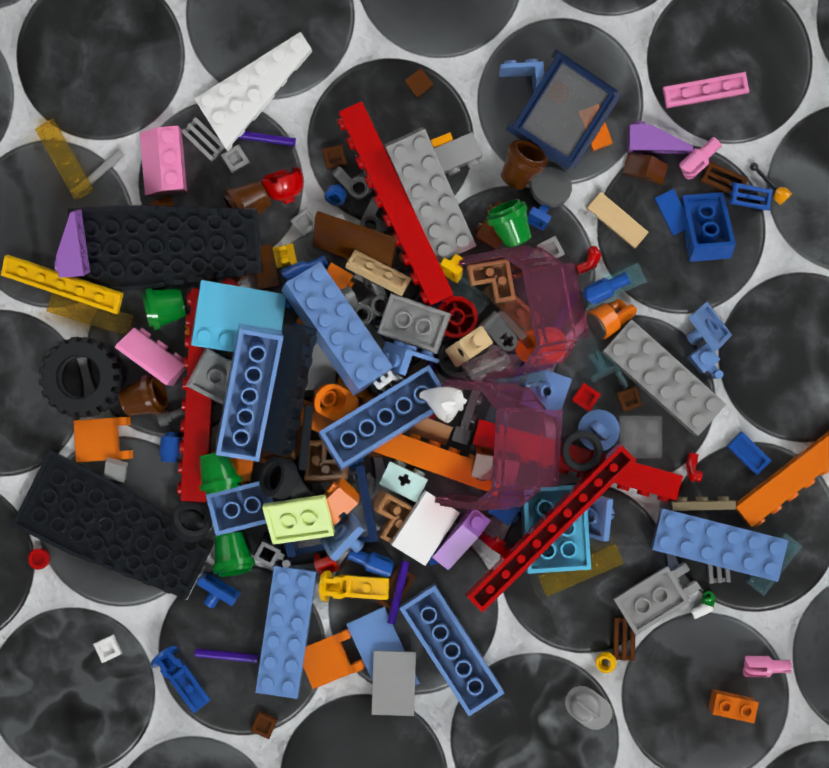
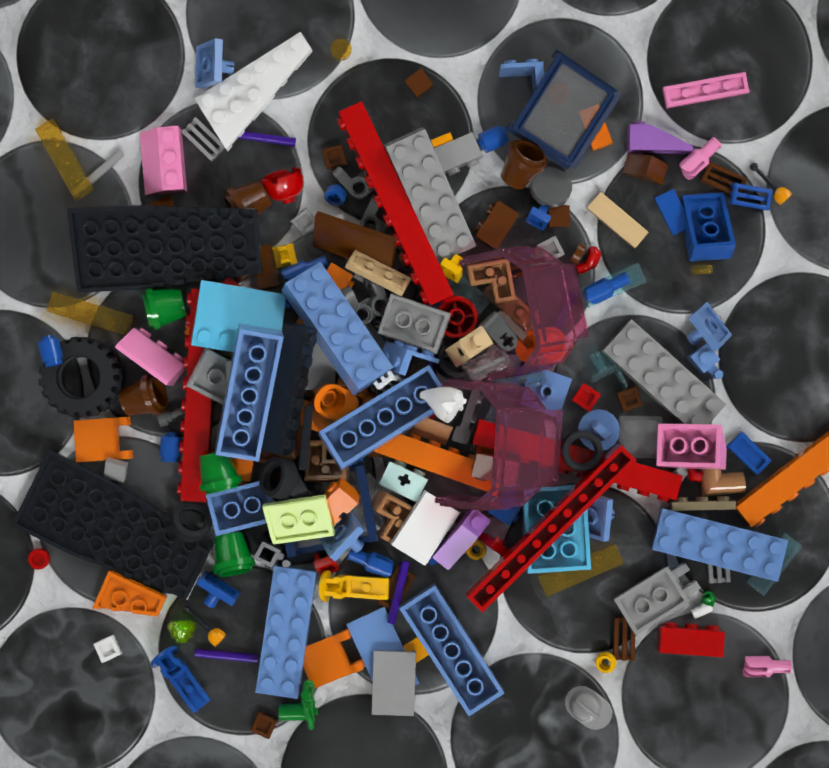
yellow tile [1,254,124,314] -> none
medium lavender slope [54,209,90,278] -> none
light grey tile [221,144,250,174] -> none
green piece [486,199,532,248] -> none
orange piece [586,299,637,339] -> none
orange brick [708,689,759,723] -> none
none -> blue brick [37,335,64,368]
none -> orange wing [93,570,167,617]
none -> clear neon green cone [167,620,196,643]
none -> hinge [182,606,226,647]
none -> medium blue tile [195,38,234,89]
none -> green piece [279,680,318,730]
none -> clear yellow tile [331,38,352,61]
none -> light orange tile [402,637,429,663]
none -> yellow plate [466,539,487,560]
none -> blue brick [476,126,509,153]
none -> reddish brown tile [548,205,570,228]
none -> reddish brown tile [570,242,586,264]
none -> bright pink slope [656,424,727,470]
none -> red brick [656,621,725,657]
none -> clear yellow tile [692,265,713,274]
none -> medium nougat brick [699,469,746,497]

